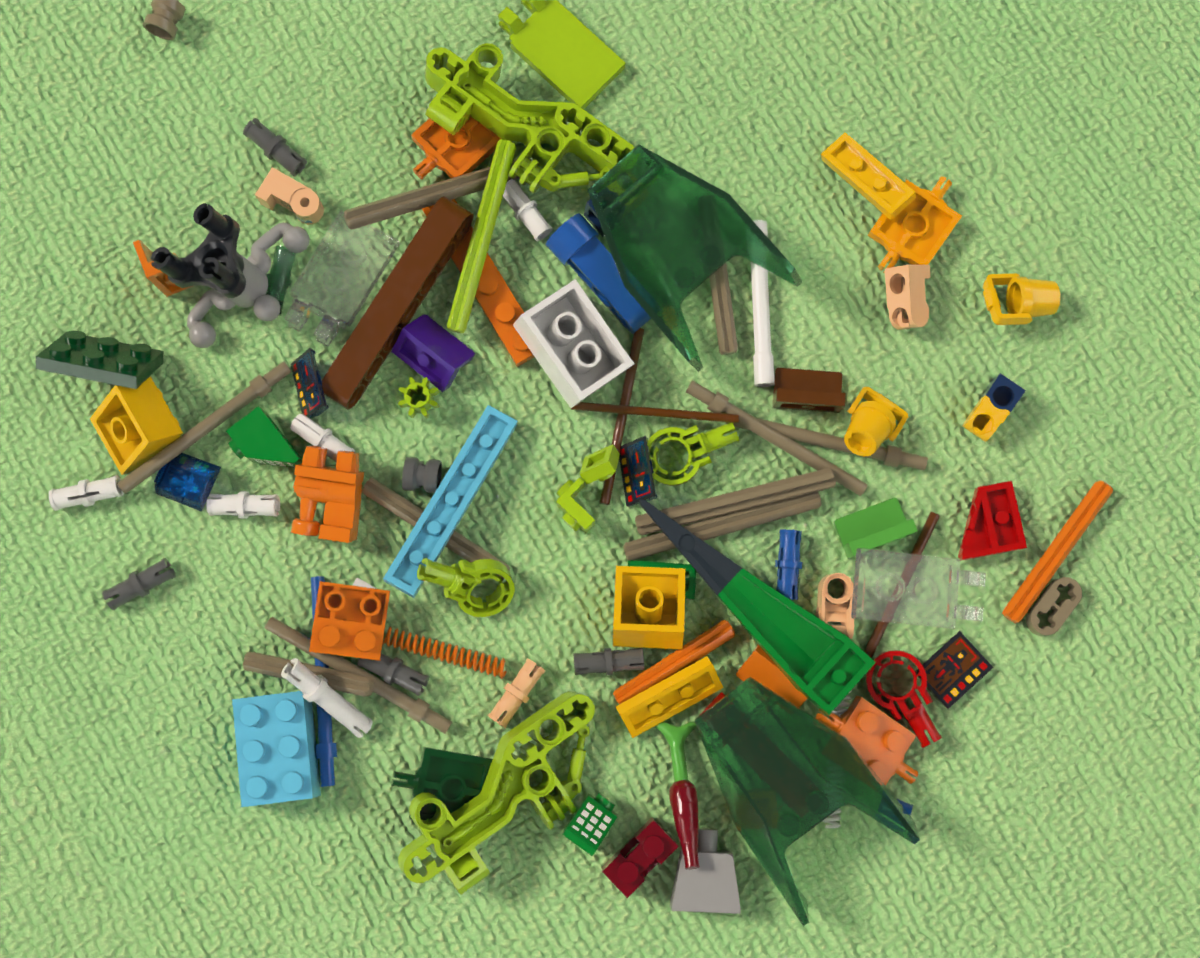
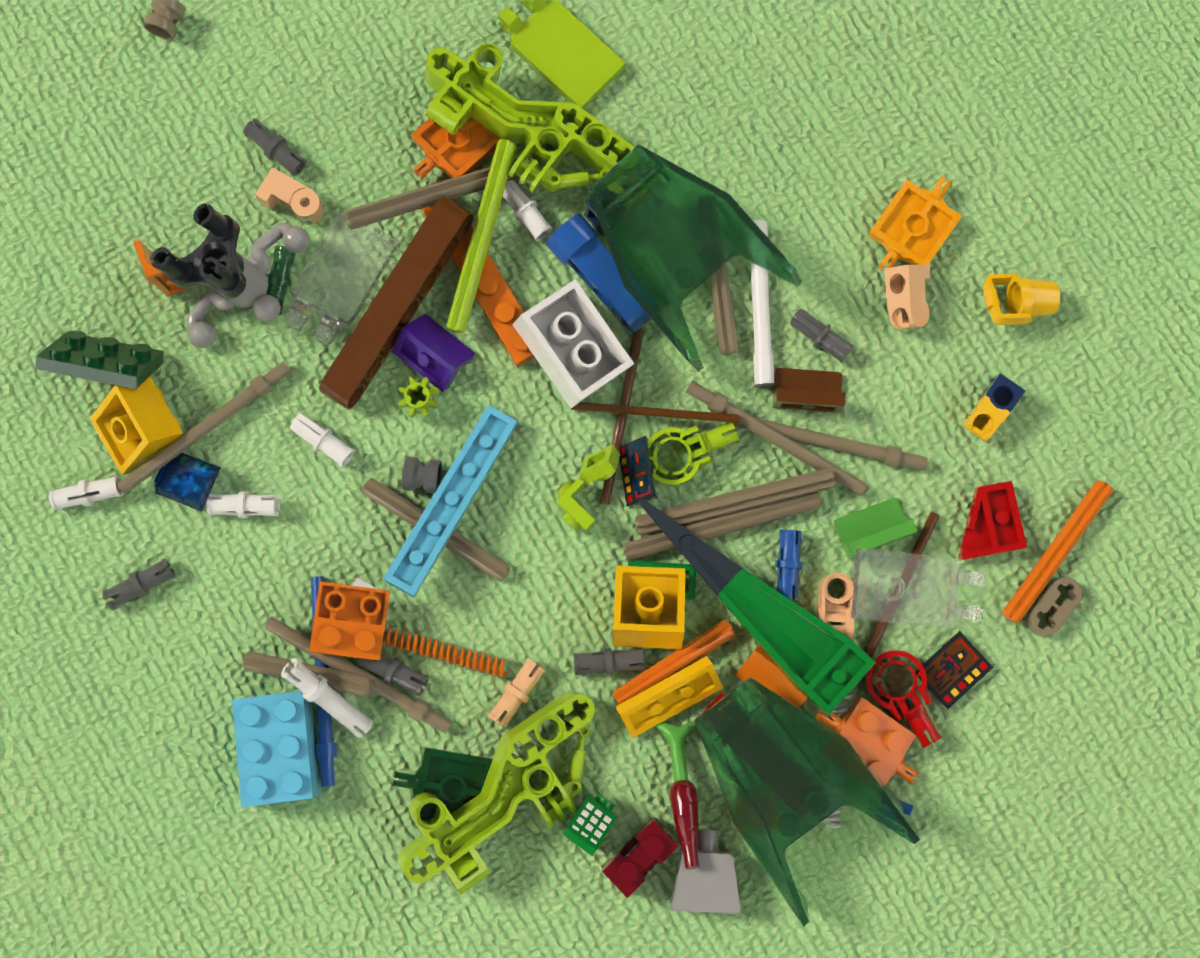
green slope [226,406,303,468] -> none
piece [290,348,329,419] -> none
orange hips [291,446,364,543] -> none
lime pin [417,558,515,617] -> none
yellow plate [821,133,916,220] -> none
yellow piece [844,387,908,457] -> none
none -> dark grey axle [790,309,854,363]

